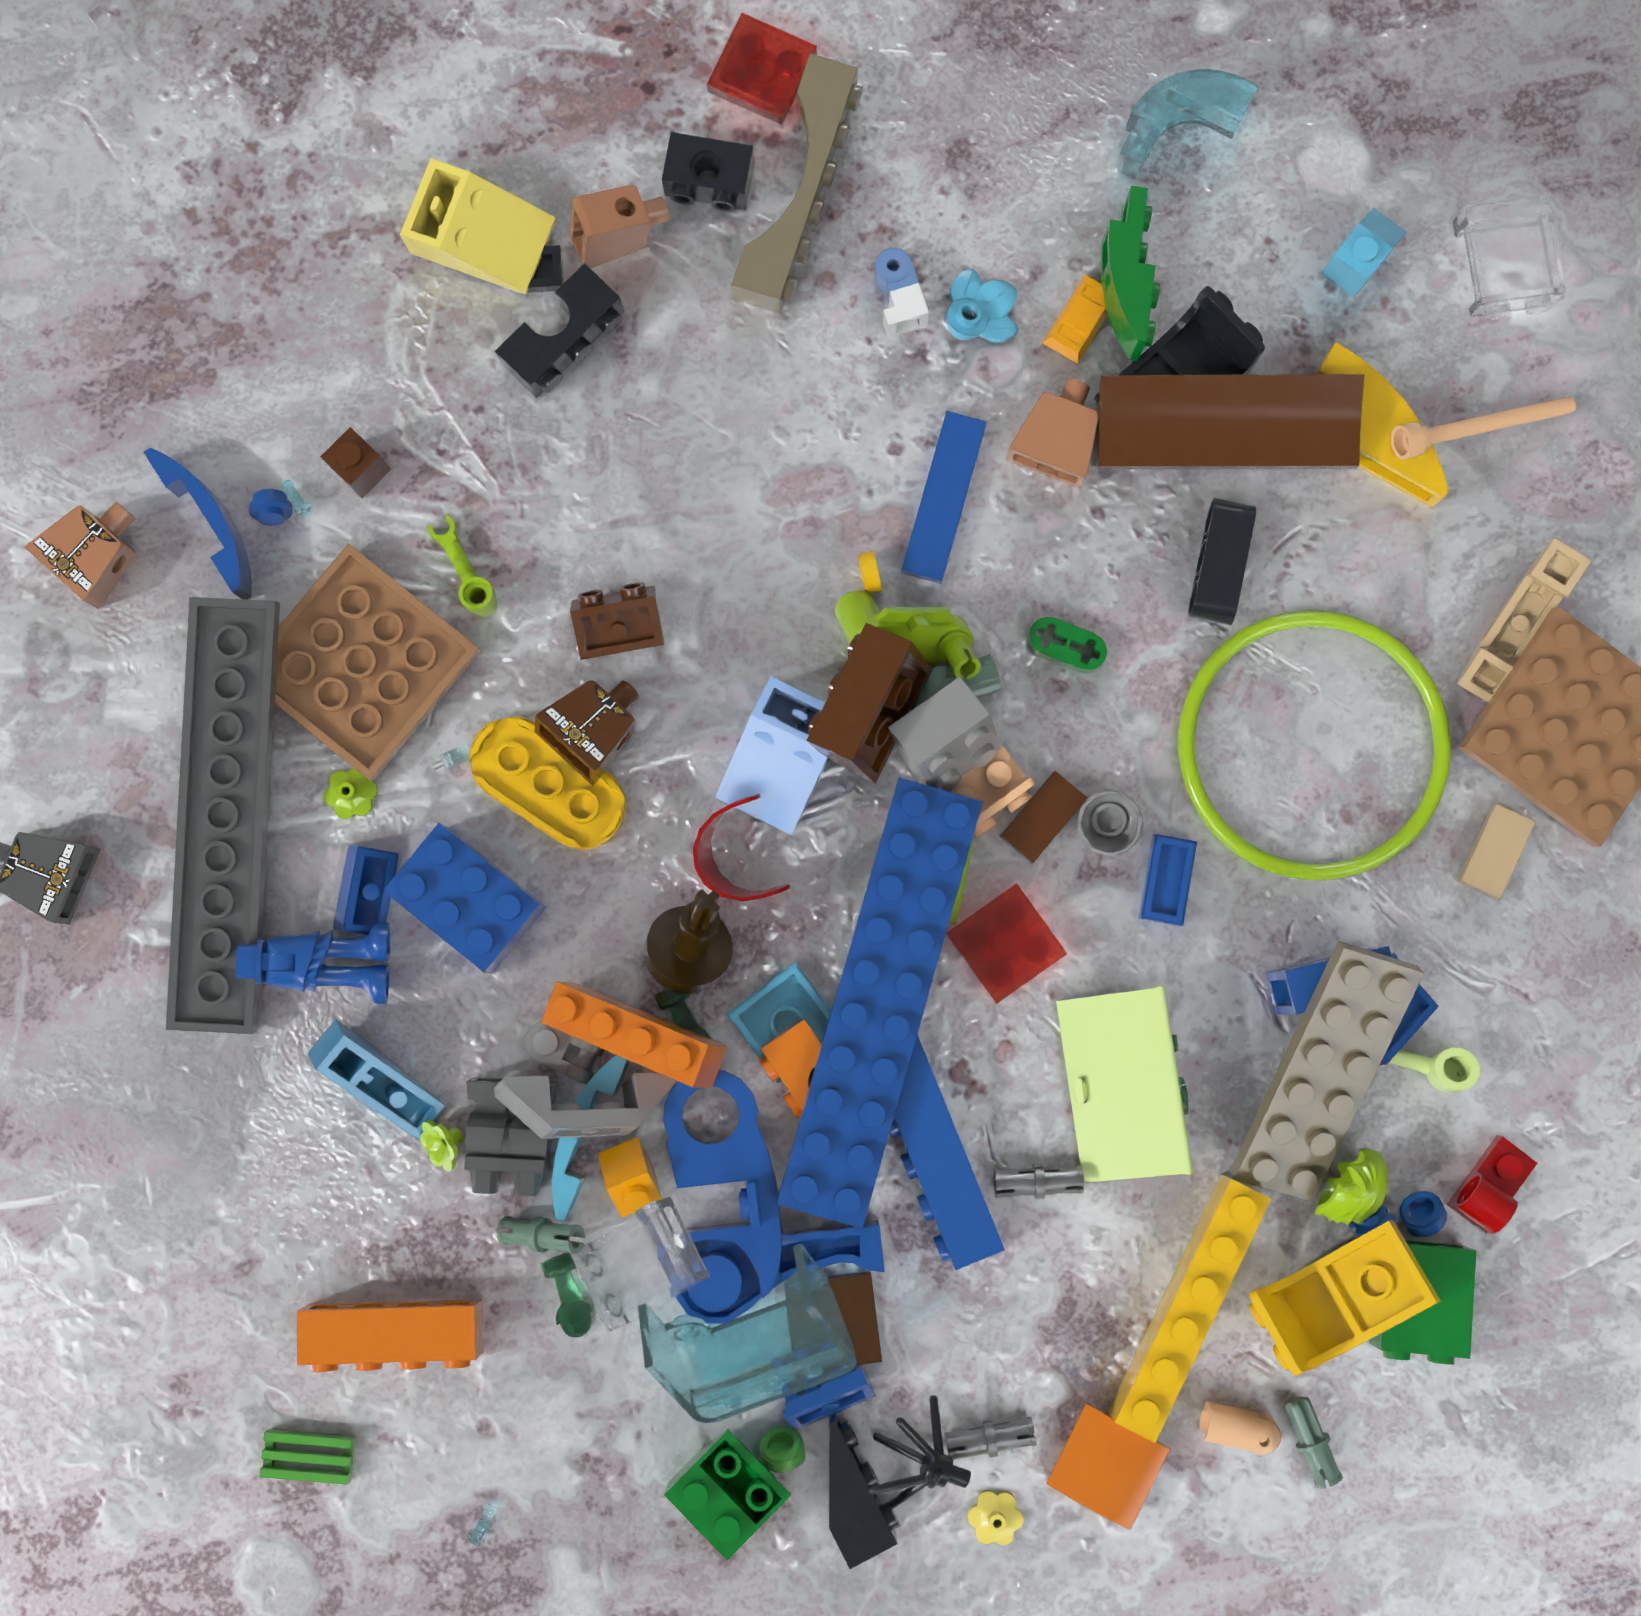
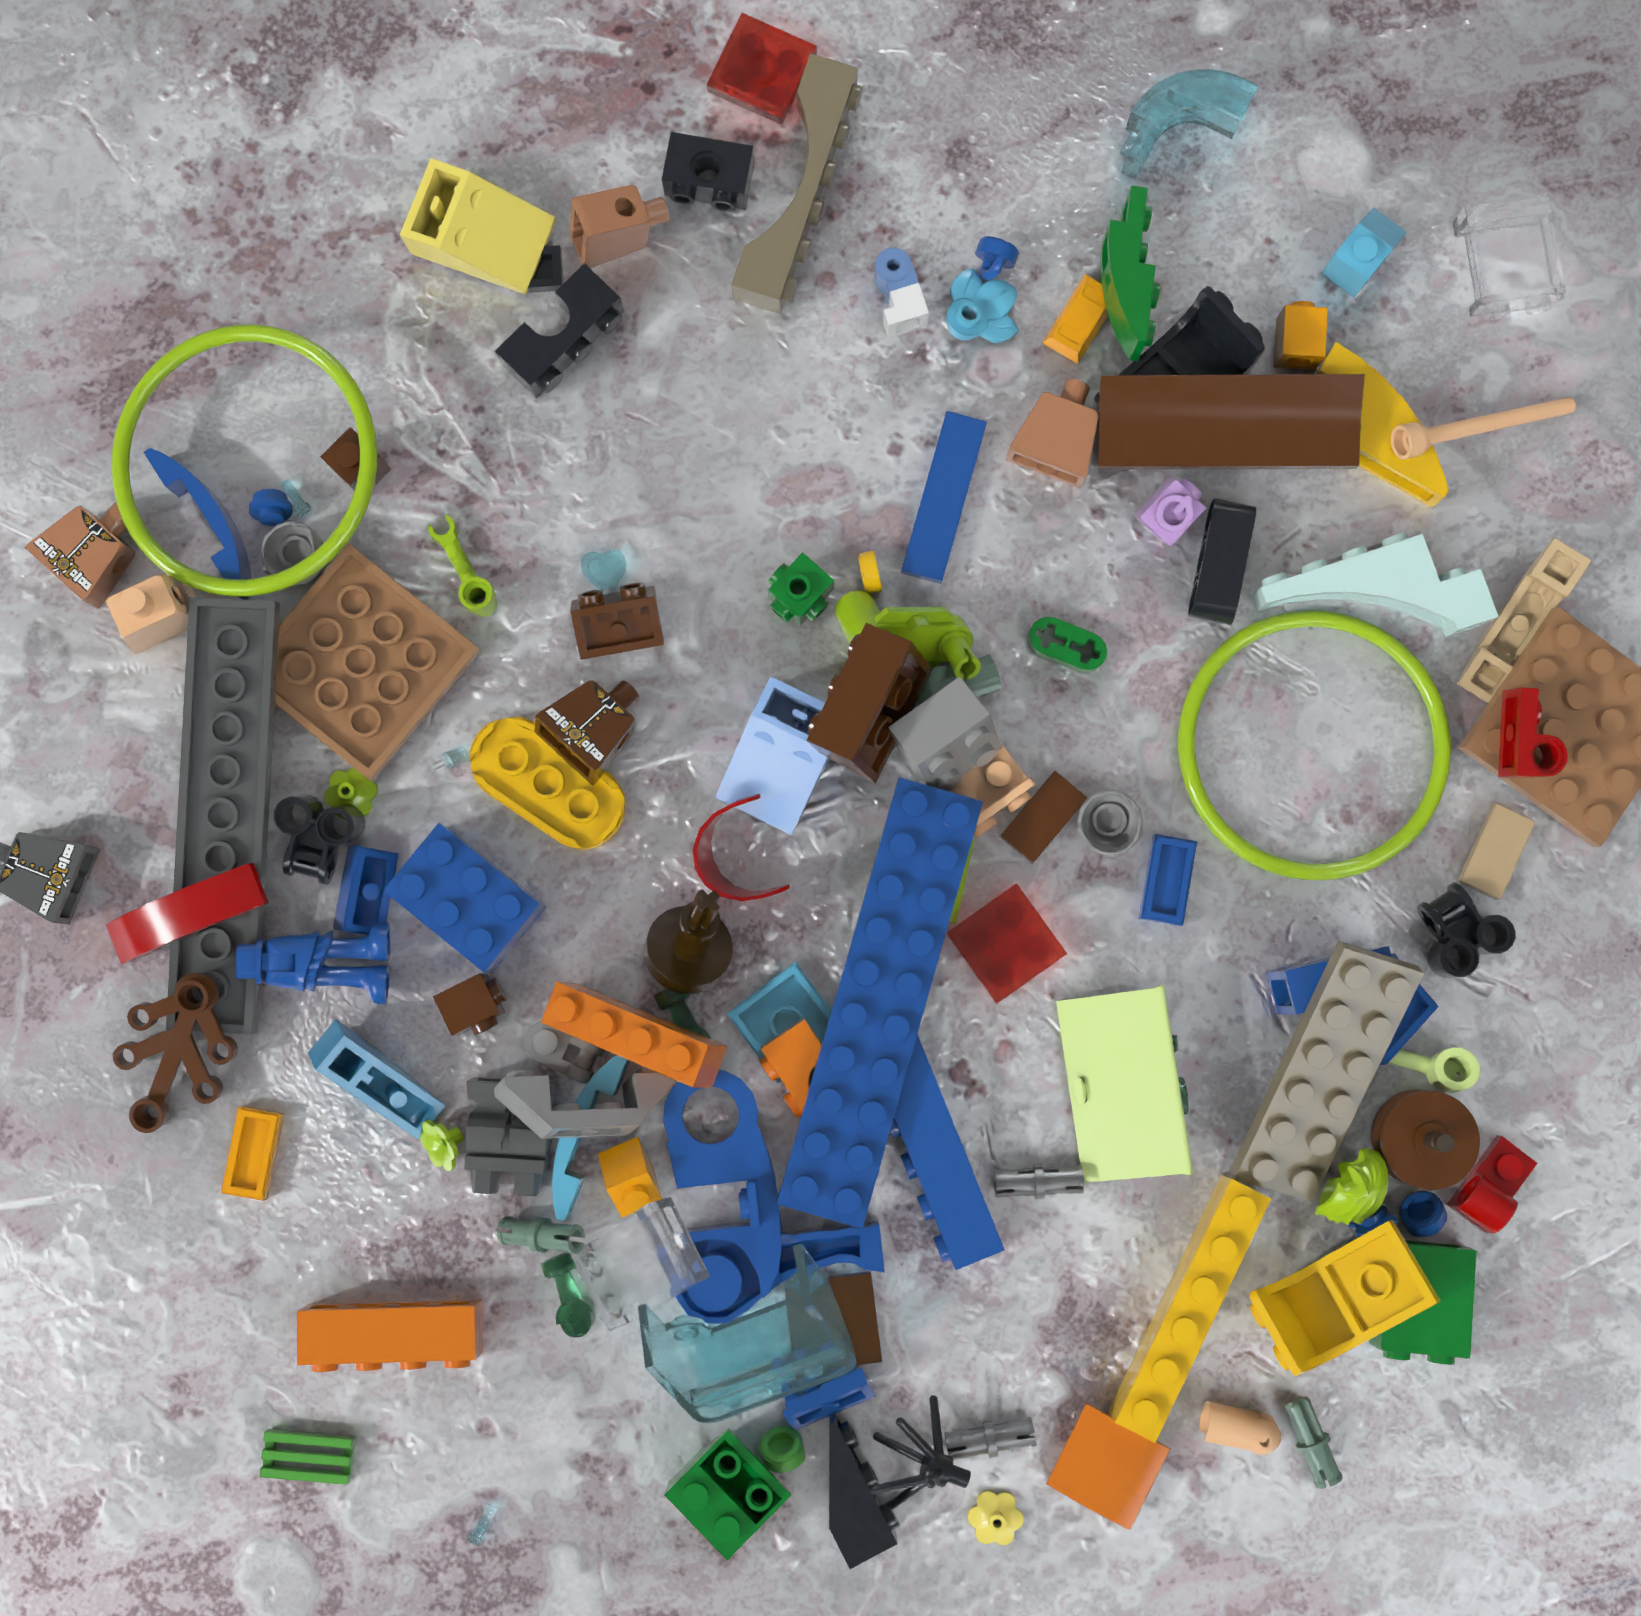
none -> light nougat torso [105,574,198,654]
none -> red slope [106,863,269,965]
none -> lime piece [111,324,378,597]
none -> reddish brown plant [113,973,238,1133]
none -> light orange tile [221,1106,285,1201]
none -> light grey hair [260,521,323,586]
none -> black piece [274,794,365,885]
none -> reddish brown brick [433,973,507,1036]
none -> clear light blue piece [581,549,627,591]
none -> green brick [768,552,834,626]
none -> blue tile [975,236,1019,280]
none -> lavender brick [1133,477,1206,547]
none -> light aqua arch [1252,532,1499,638]
none -> light orange brick [1274,301,1328,370]
none -> reddish brown wheel [1370,1089,1480,1190]
none -> black piece [1417,882,1516,978]
none -> red plate [1498,687,1568,778]

